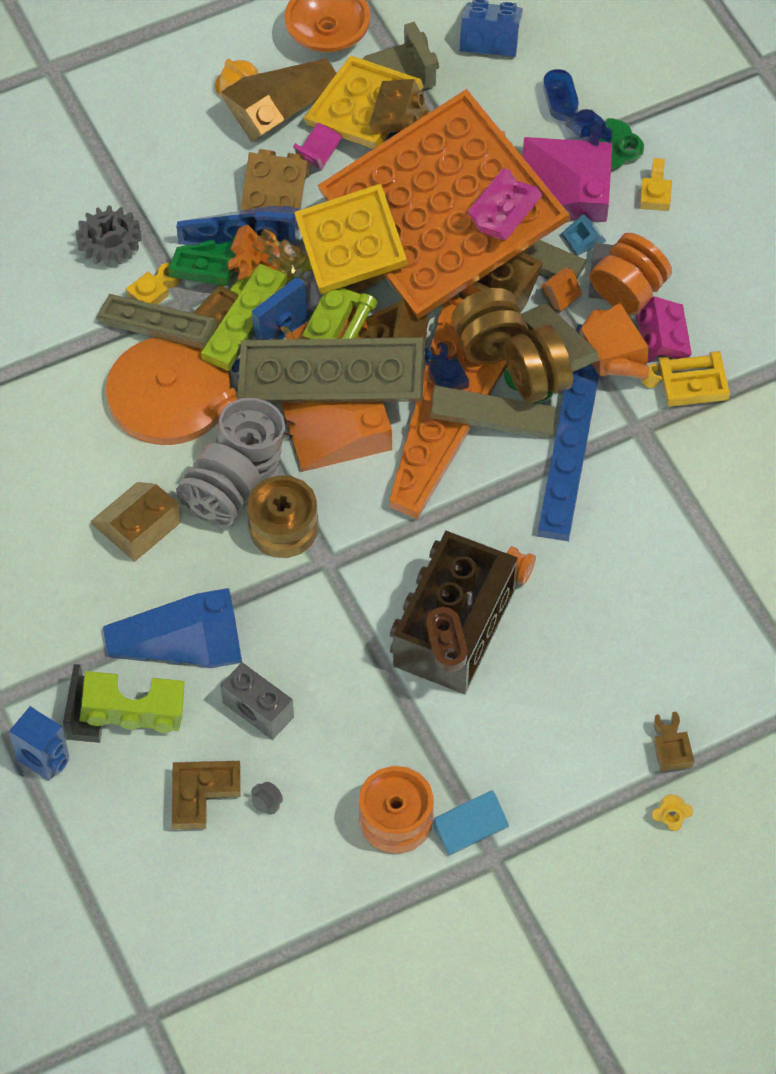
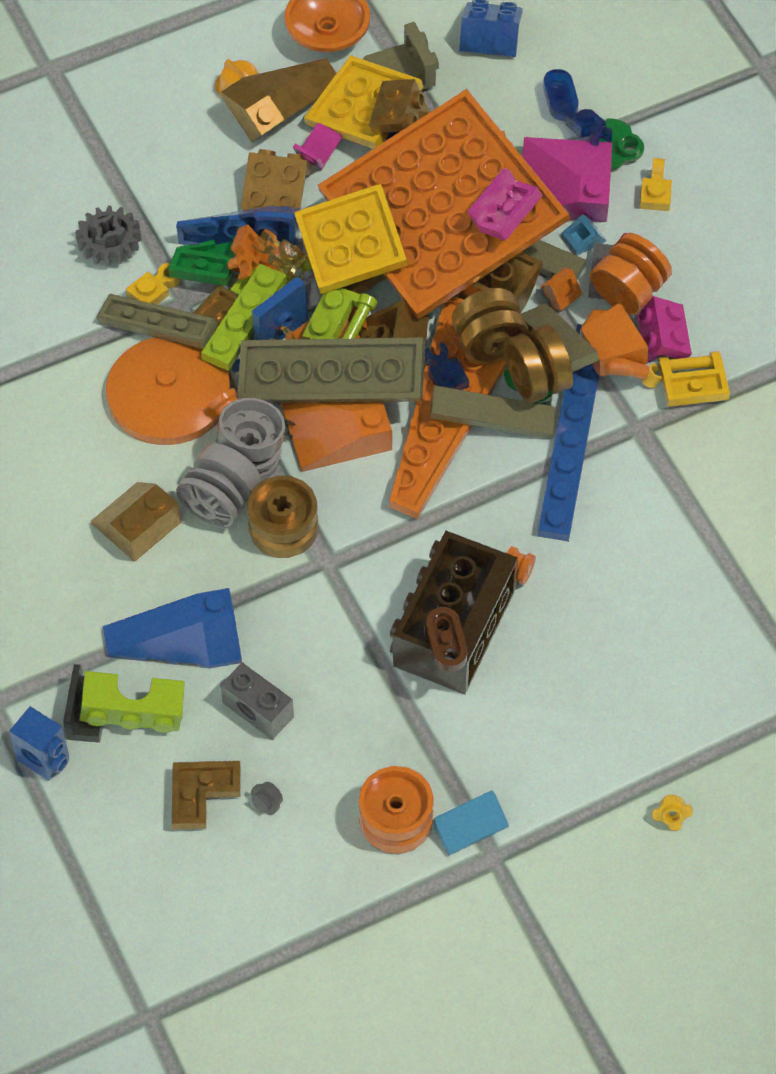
pearl gold plate [653,712,694,772] -> none

